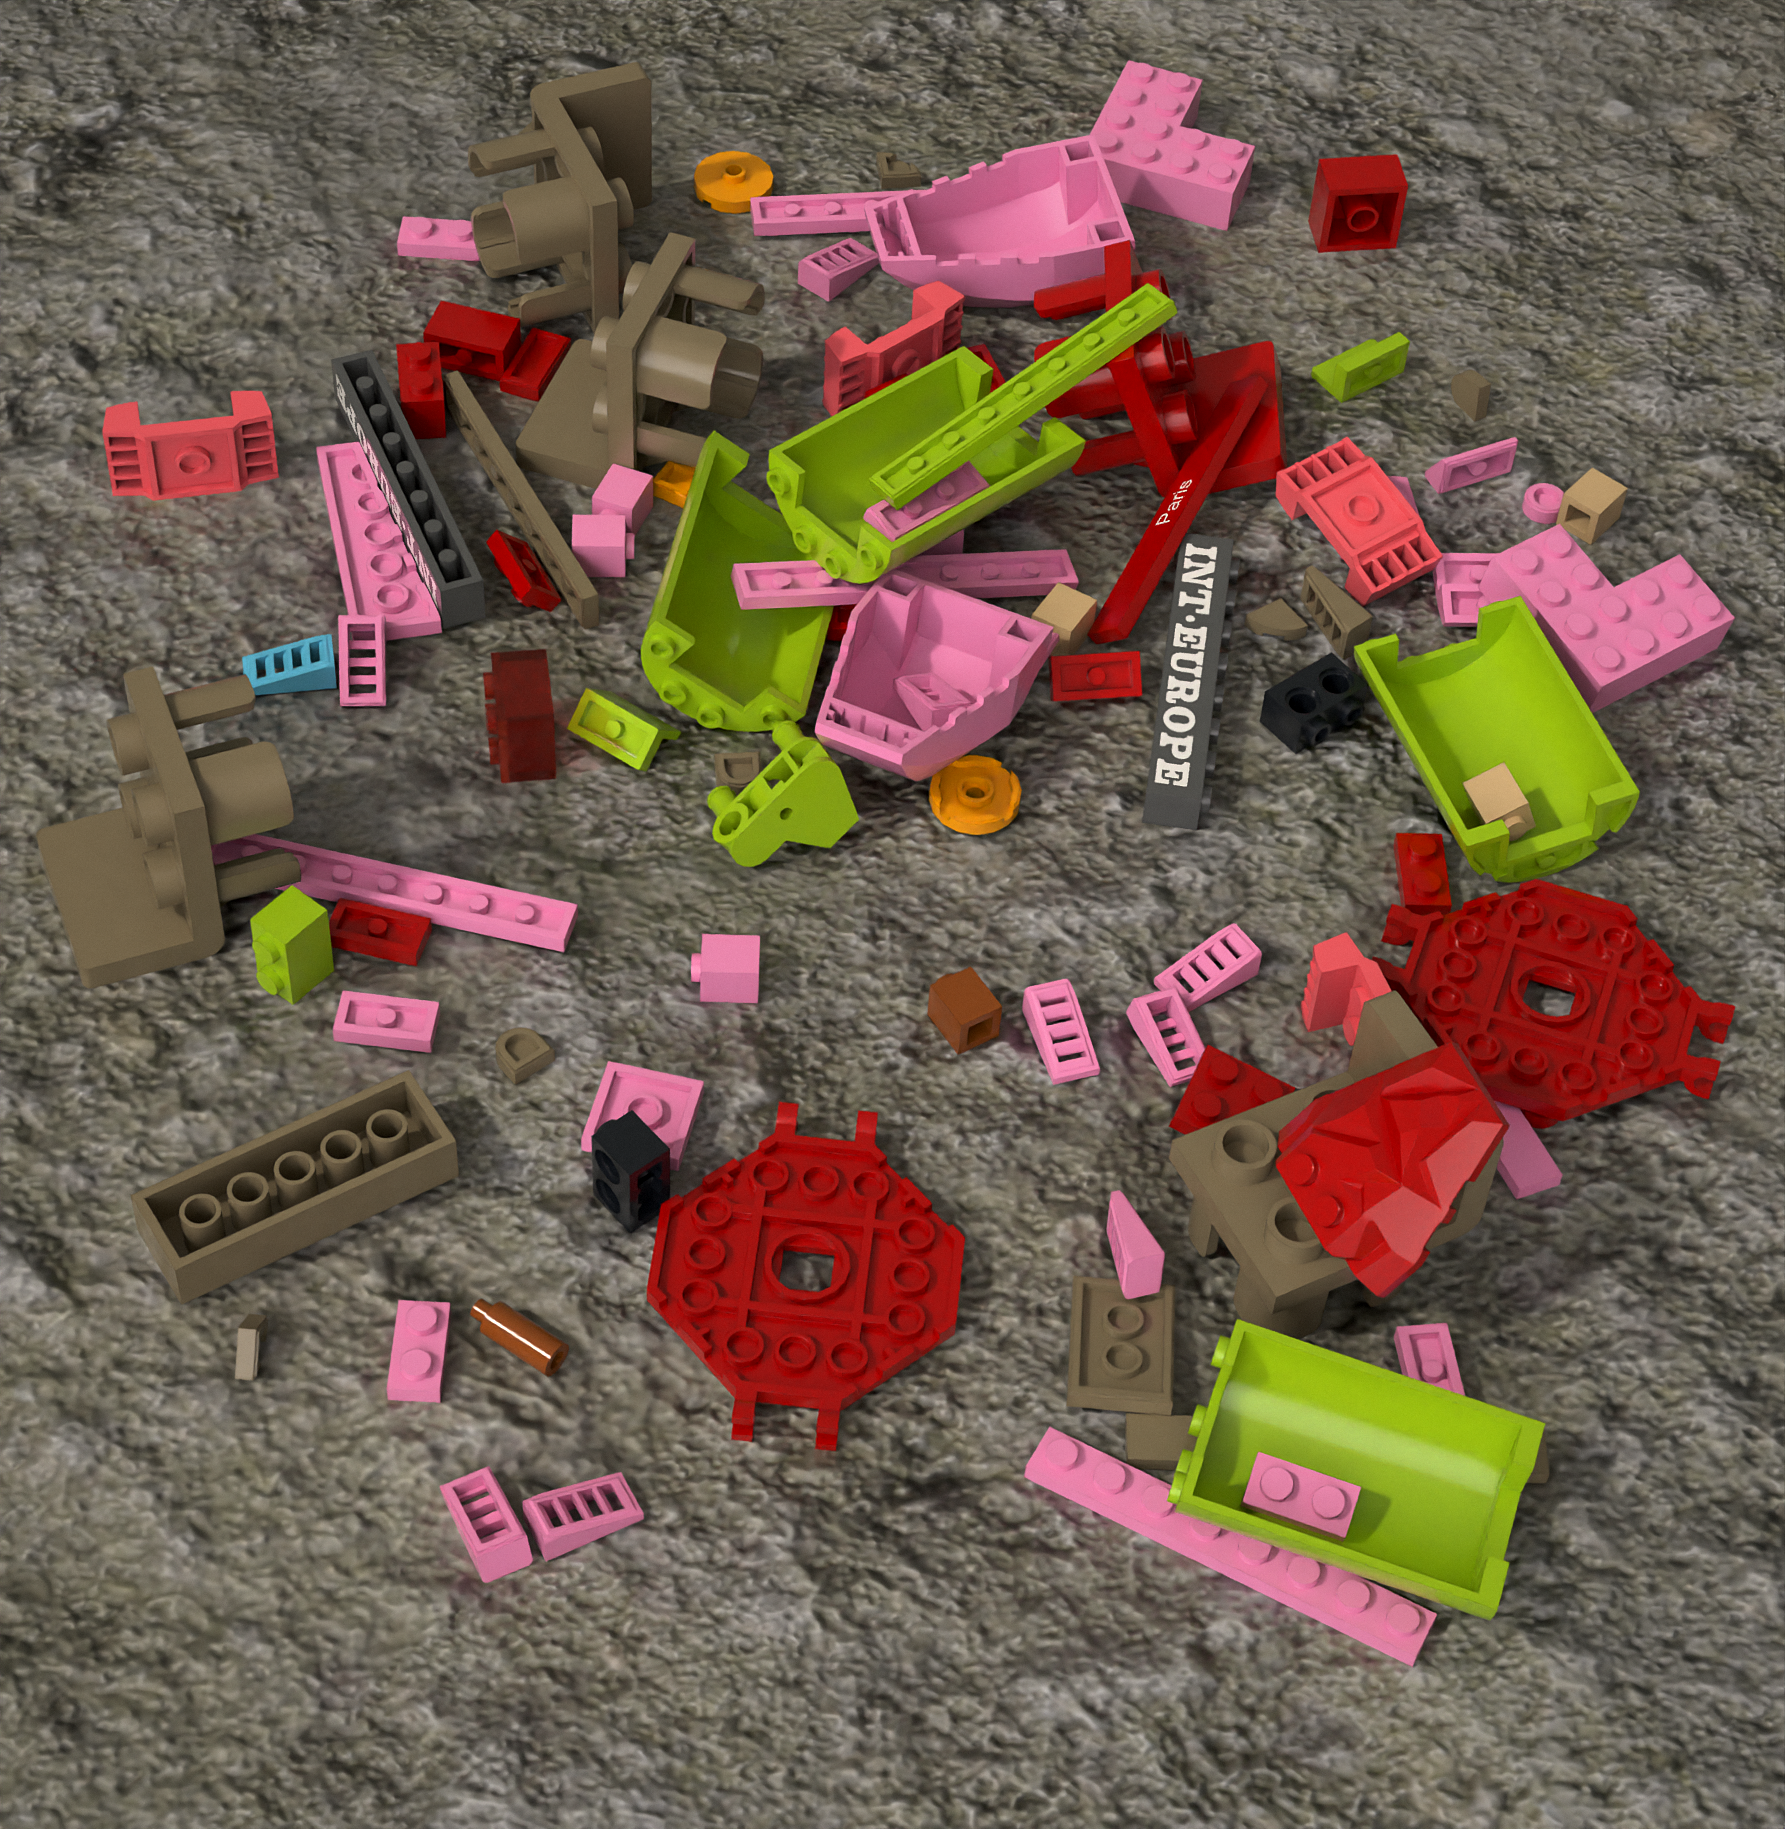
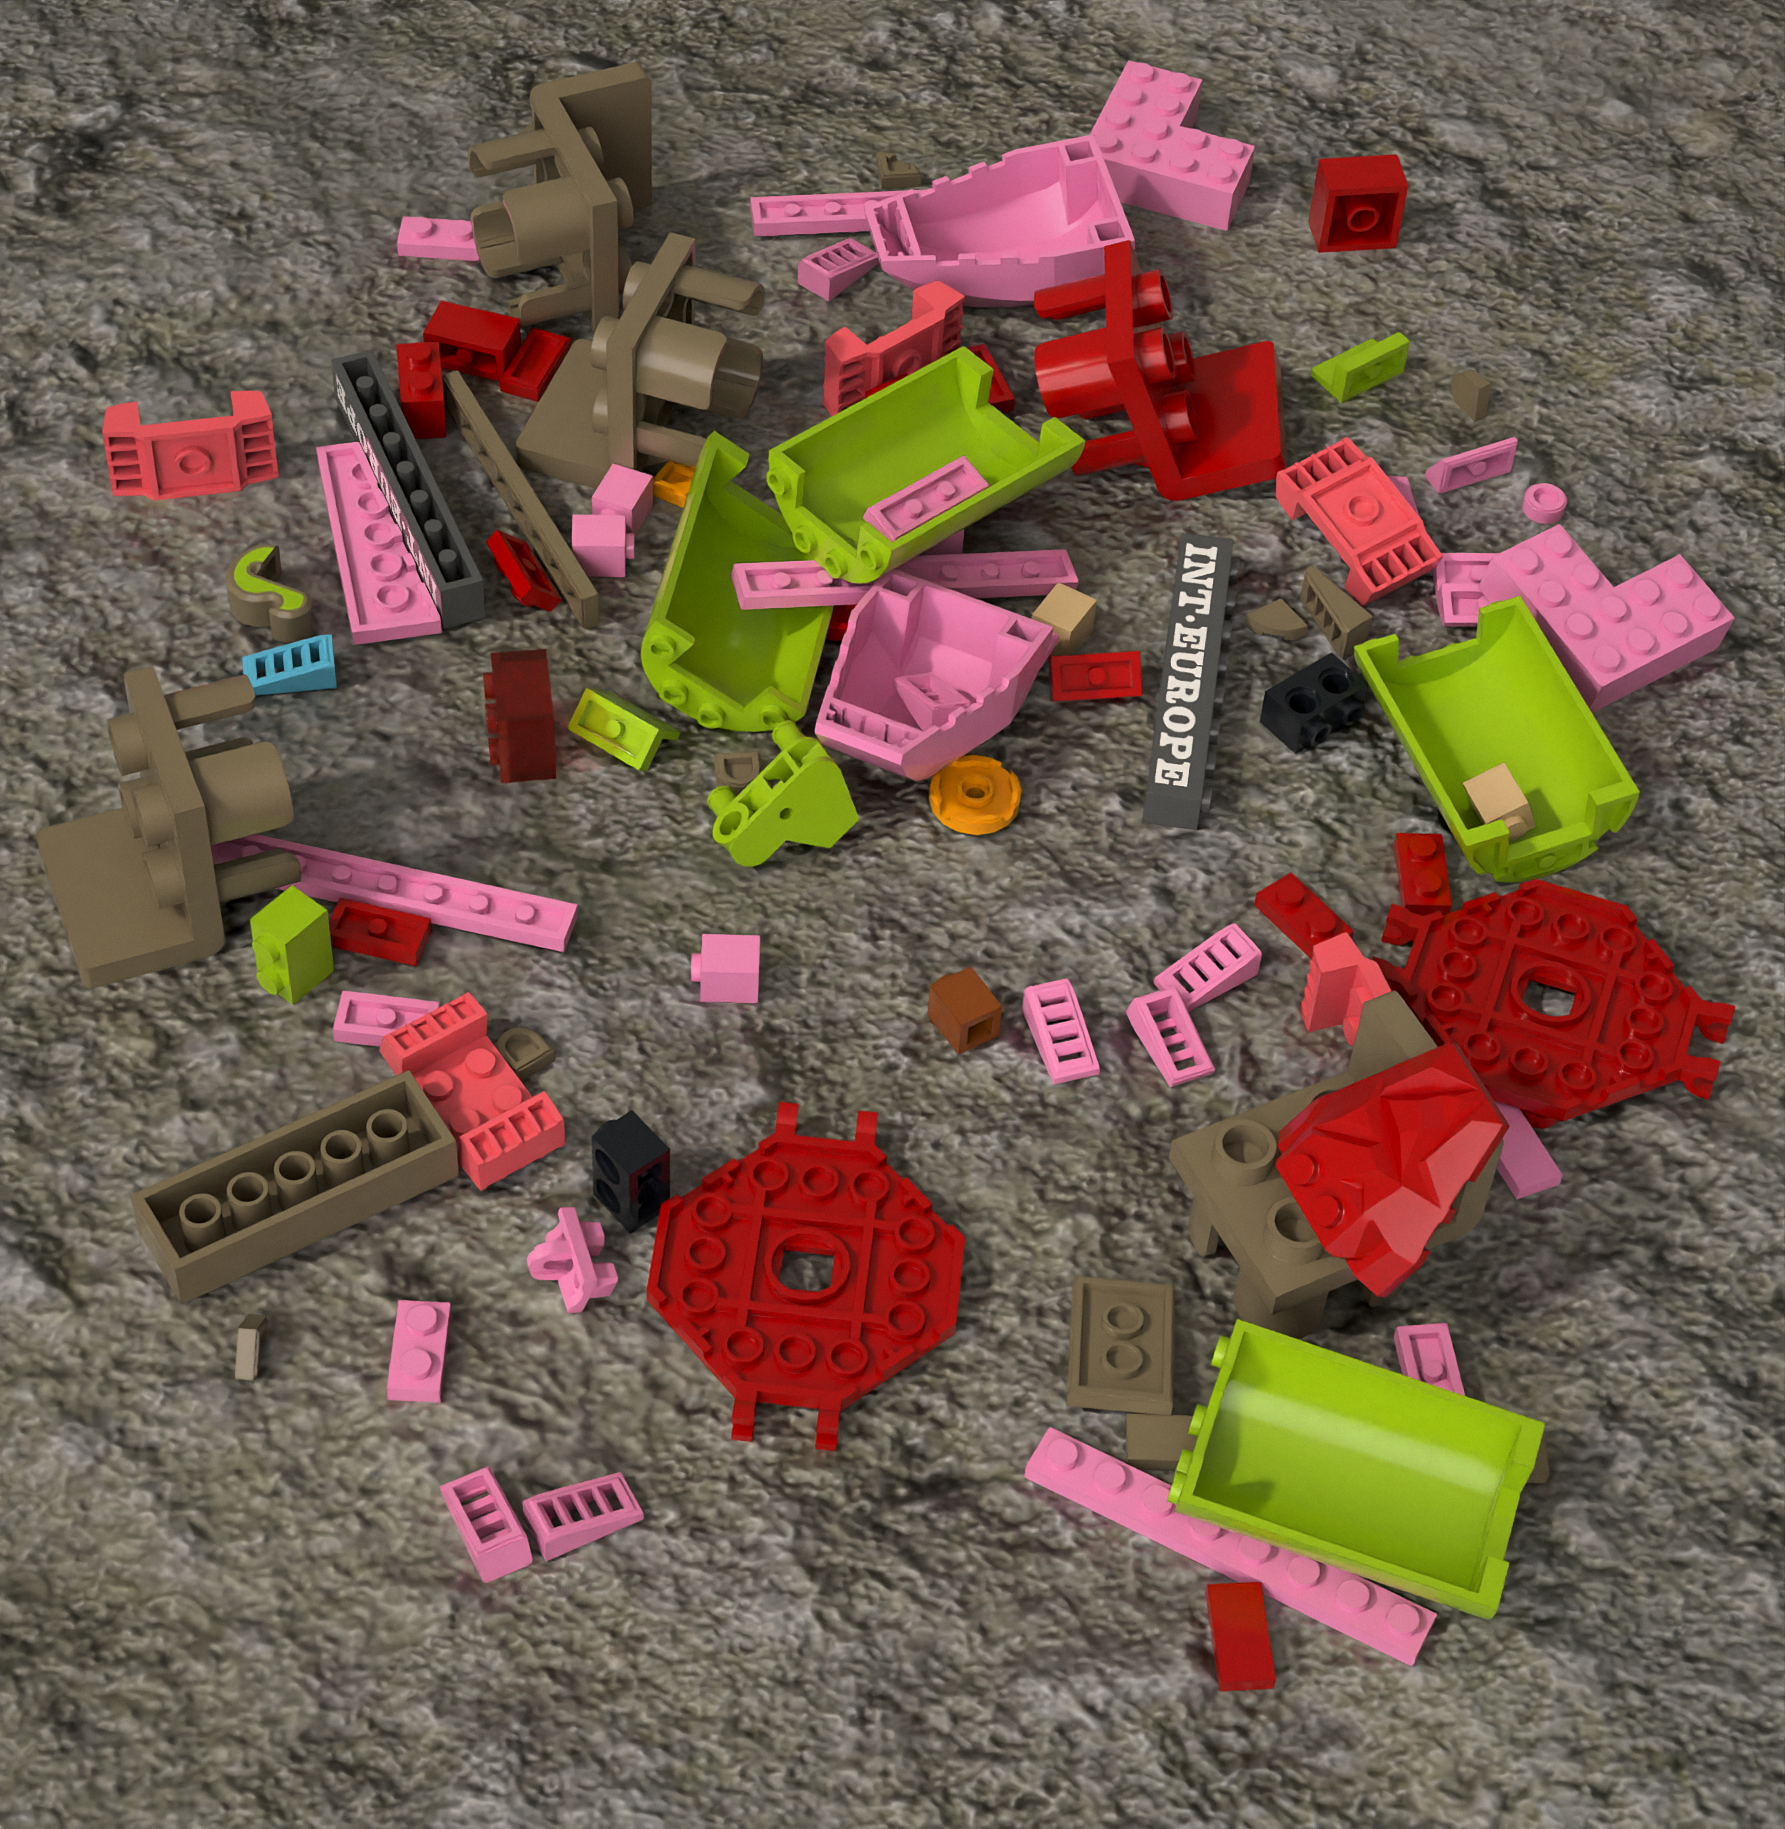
bright pink slope [338,615,386,707] -> none
dark orange cylinder [470,1298,569,1377] -> none
bright pink plate [581,1061,704,1171] -> none
light orange plate [694,151,774,214] -> none
lime tile [869,283,1177,510] -> none
red tile [1087,374,1269,645] -> none
bright pink slope [1106,1190,1165,1299] -> none
red plate [1169,1044,1296,1135] -> none
bright pink plate [1240,1451,1361,1542] -> none
tan brick [1556,467,1628,545] -> none
none -> dark tan animal [225,544,315,643]
none -> coral plate [380,992,566,1191]
none -> bright pink hips [527,1207,618,1313]
none -> red tile [1205,1582,1276,1692]
none -> red plate [1254,872,1354,960]

